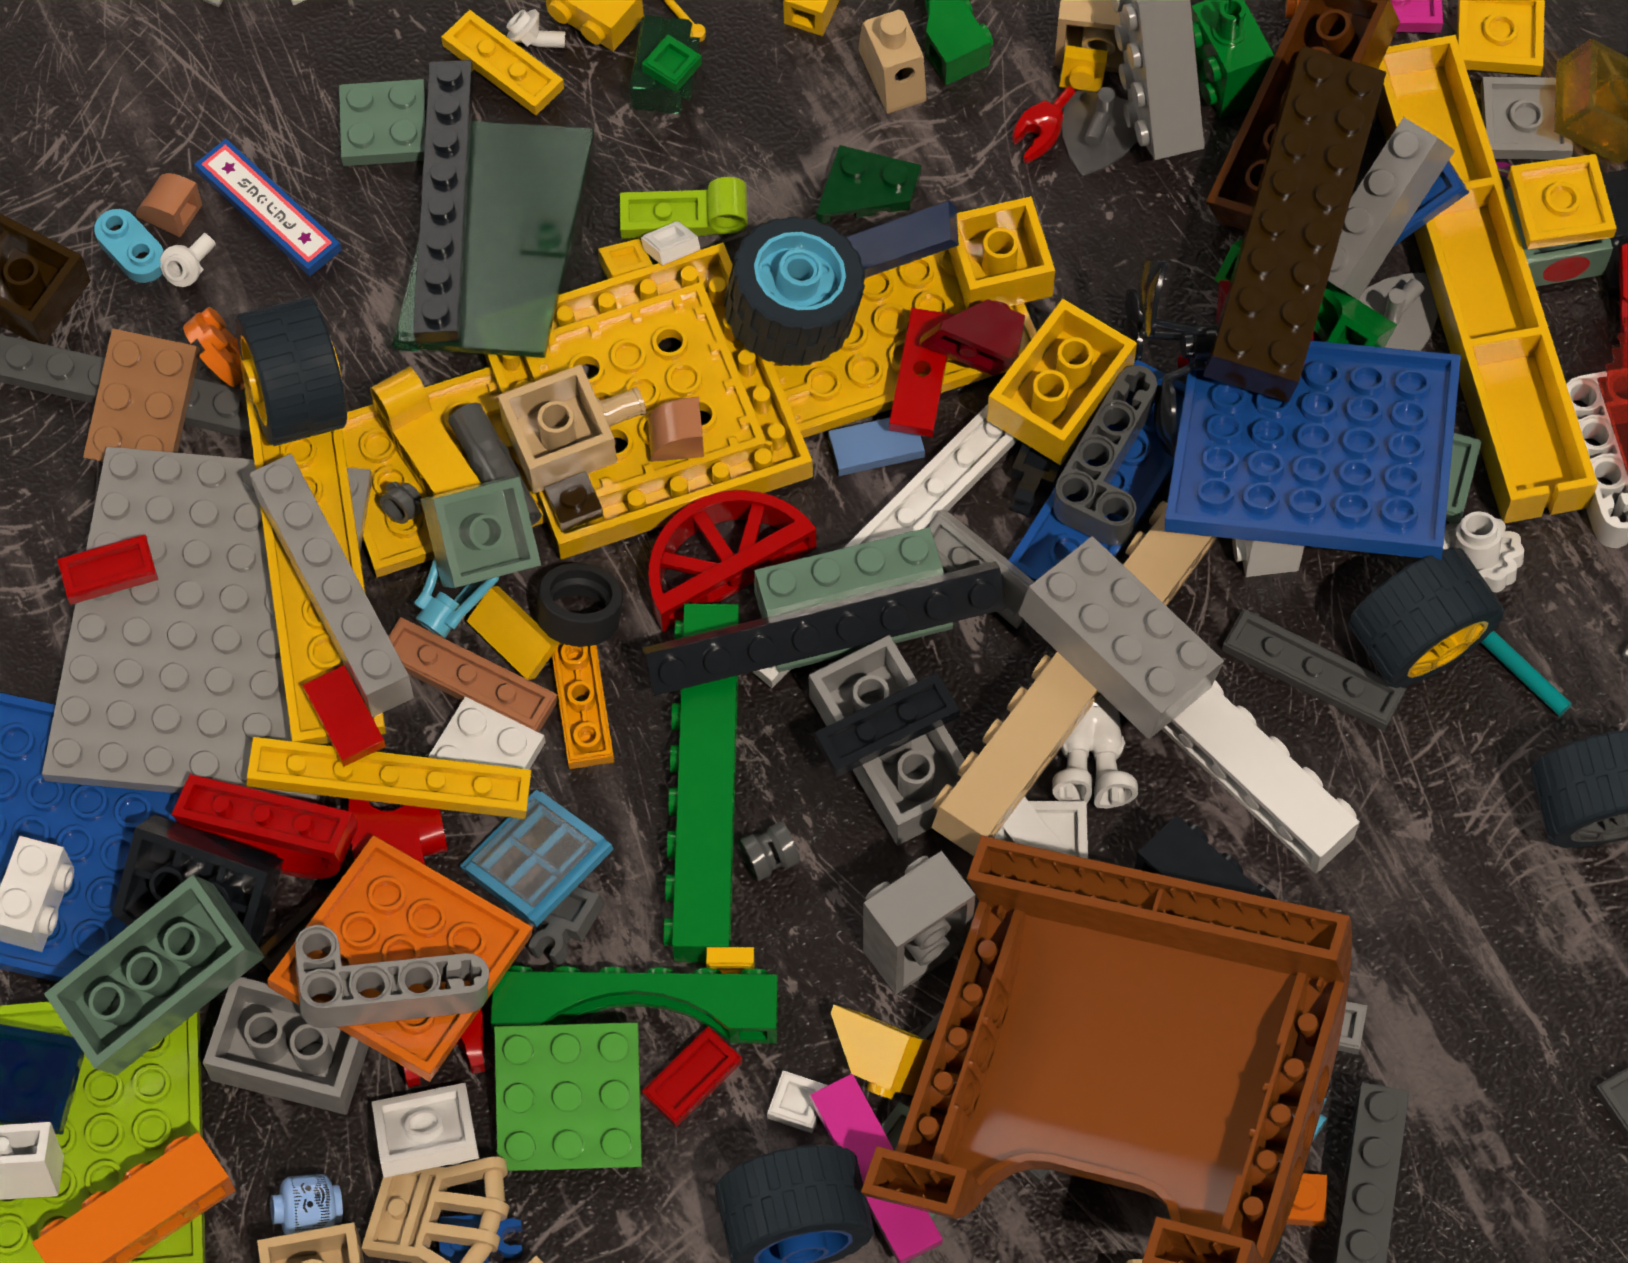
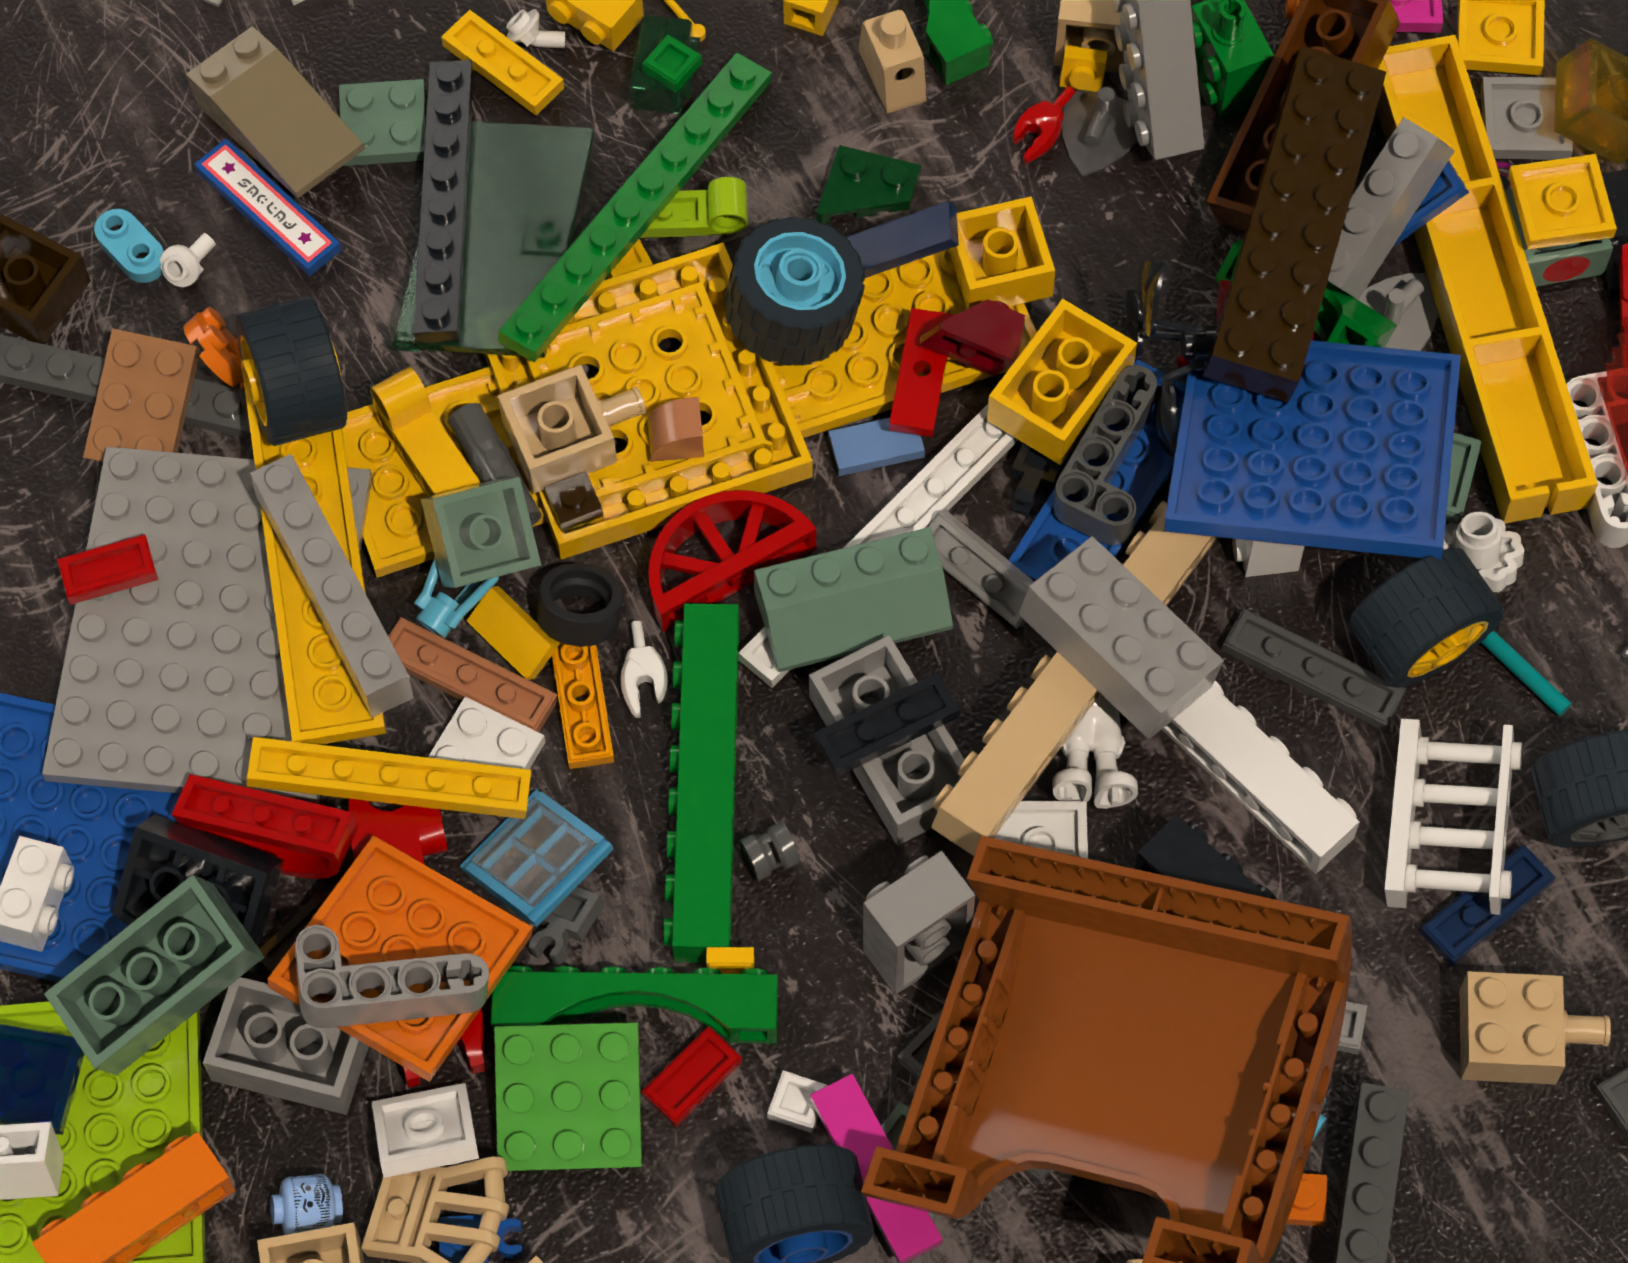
nougat brick [136,173,203,237] -> none
red tile [303,665,386,767] -> none
dark grey plate [380,482,422,524] -> none
white tile [641,221,701,265] -> none
black plate [642,561,1007,696] -> none
yellow slope [831,1005,932,1099] -> none
white sticker [1002,797,1069,854] -> none
none -> dark tan slope [185,26,365,198]
none -> green plate [497,52,772,363]
none -> white hand [620,620,668,718]
none -> white fence [1385,719,1522,915]
none -> dark blue tile [1420,844,1556,967]
none -> tan brick [1459,971,1611,1084]

